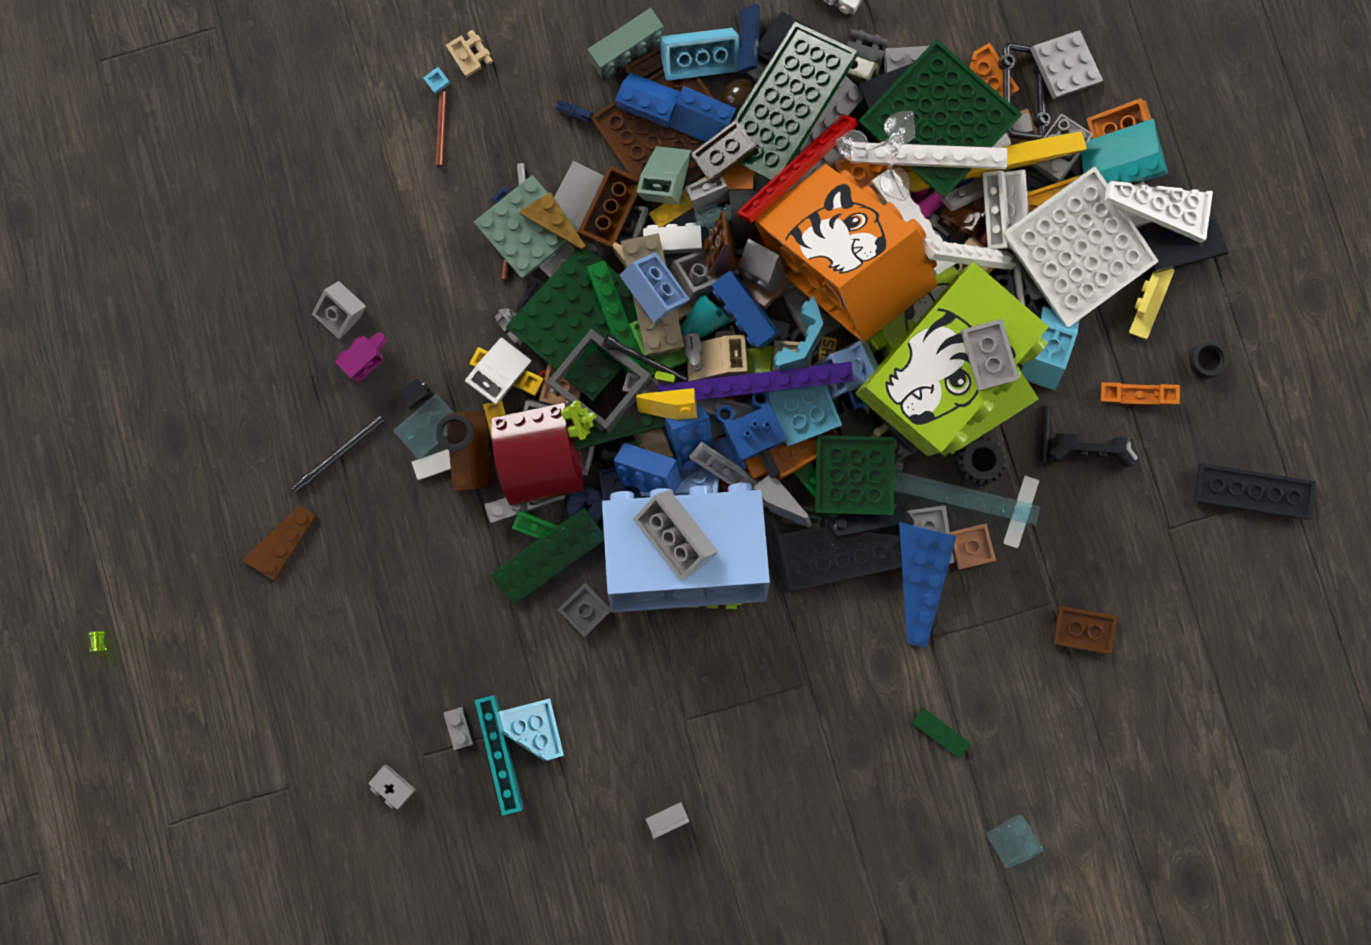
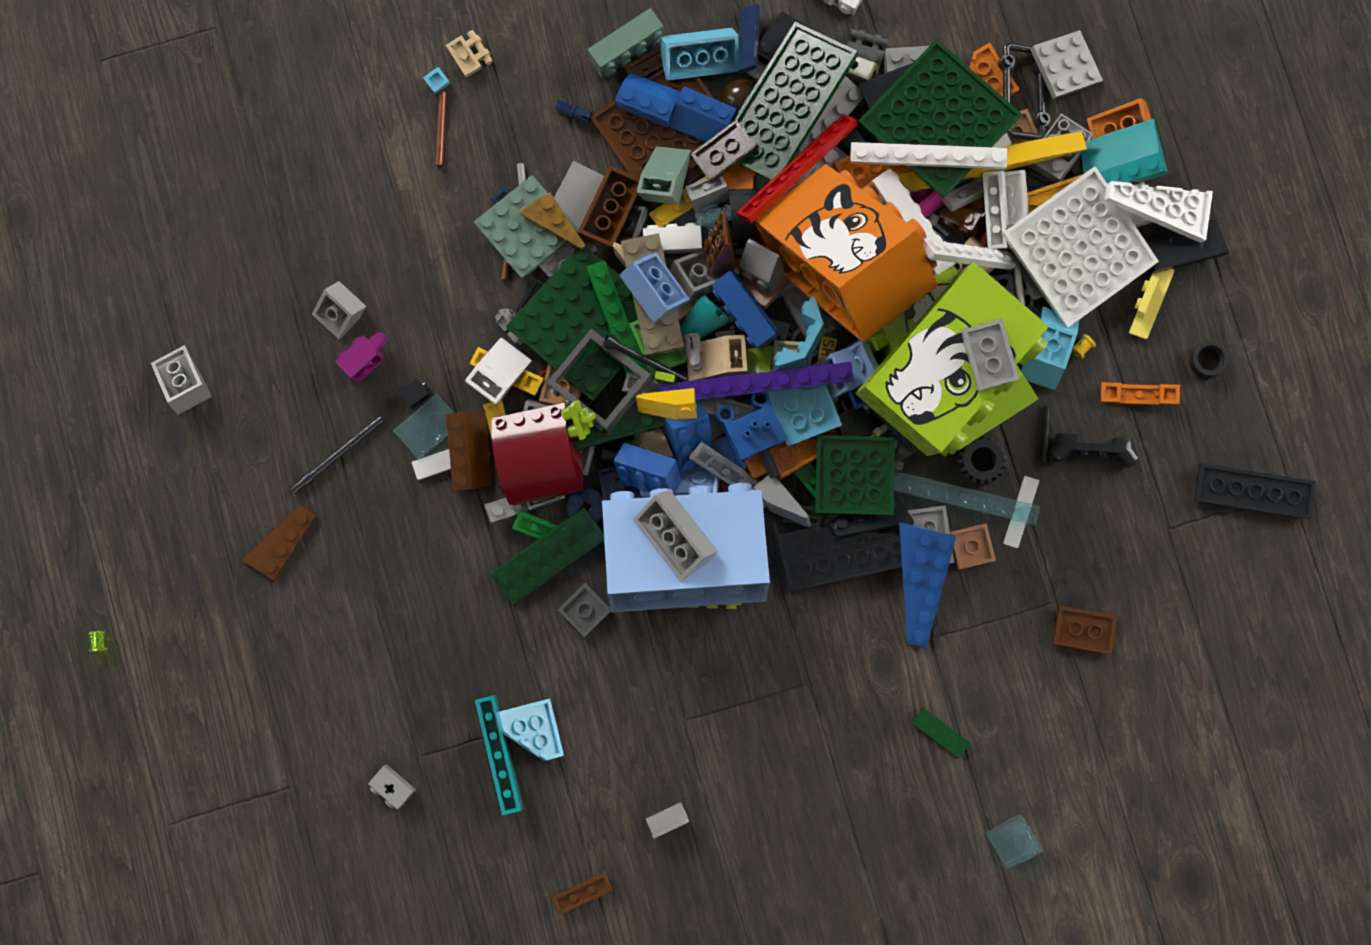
black tyre [436,414,474,451] -> none
light grey plate [444,707,473,750] -> none
clear plant [836,111,915,201] -> none
light grey tile [1011,113,1033,133] -> none
none -> light grey slope [151,345,212,415]
none -> reddish brown plate [551,872,613,915]
none -> yellow bush [1071,334,1096,359]

